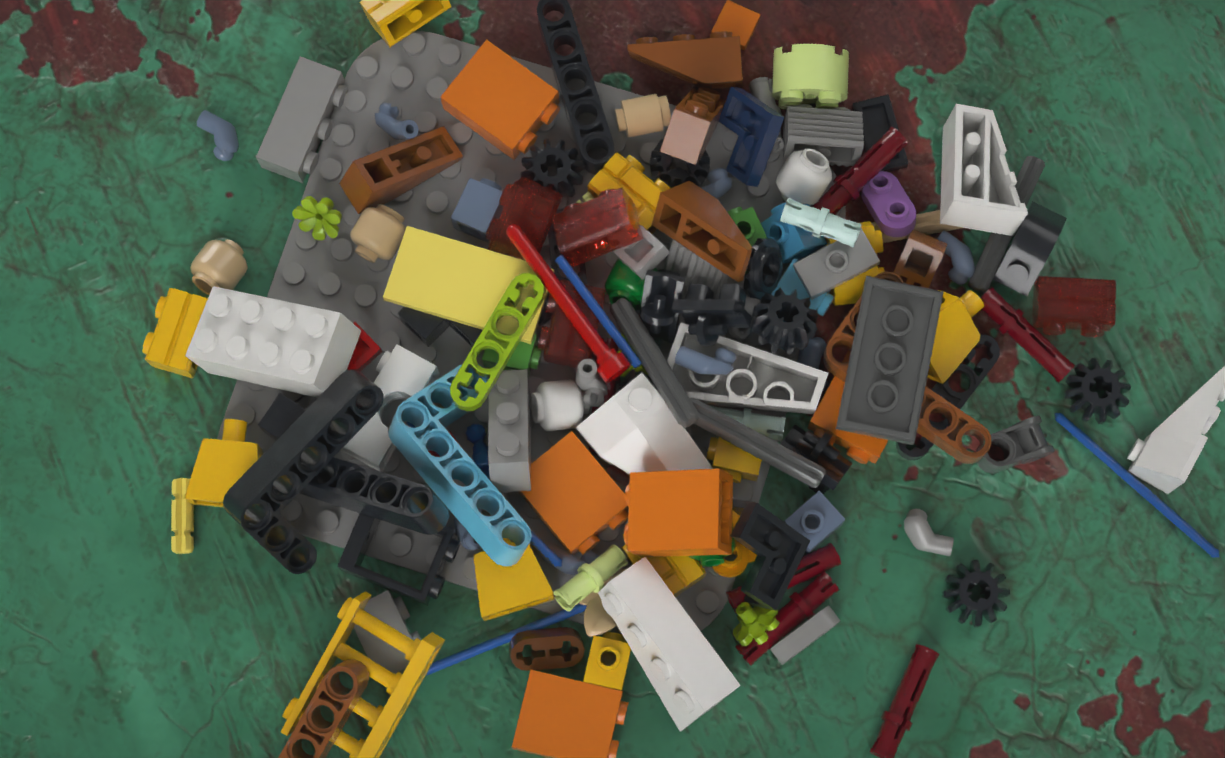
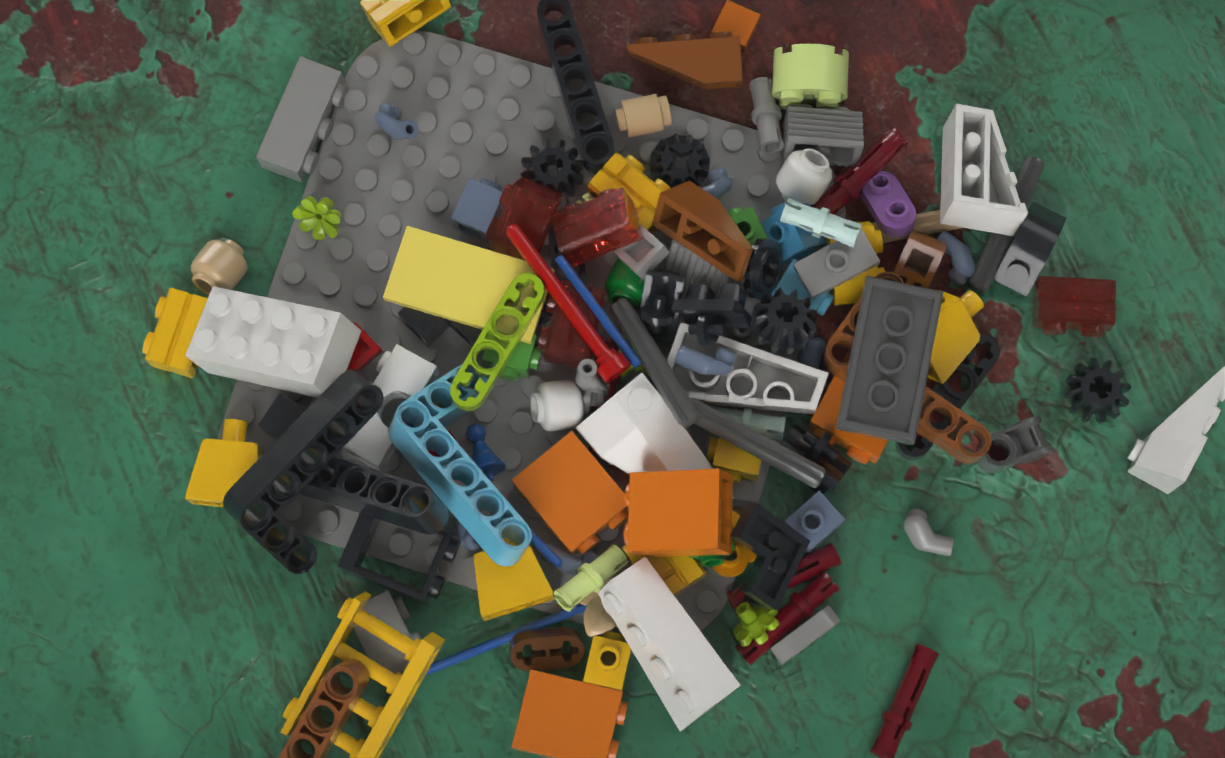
light yellow axle [171,478,194,554] -> none
sand blue arm [197,110,239,161] -> none
dark orange slope [339,126,464,214] -> none
tan head [350,204,406,263] -> none
orange brick [440,39,561,160] -> none
light grey brick [488,369,531,492] -> none
slope [660,87,726,165] -> none
dark blue plate [718,86,784,187] -> none
black tile [852,94,909,172] -> none
black gear [942,560,1010,627] -> none
dark red pin [981,287,1076,383] -> none
blue axle [1054,413,1219,558] -> none

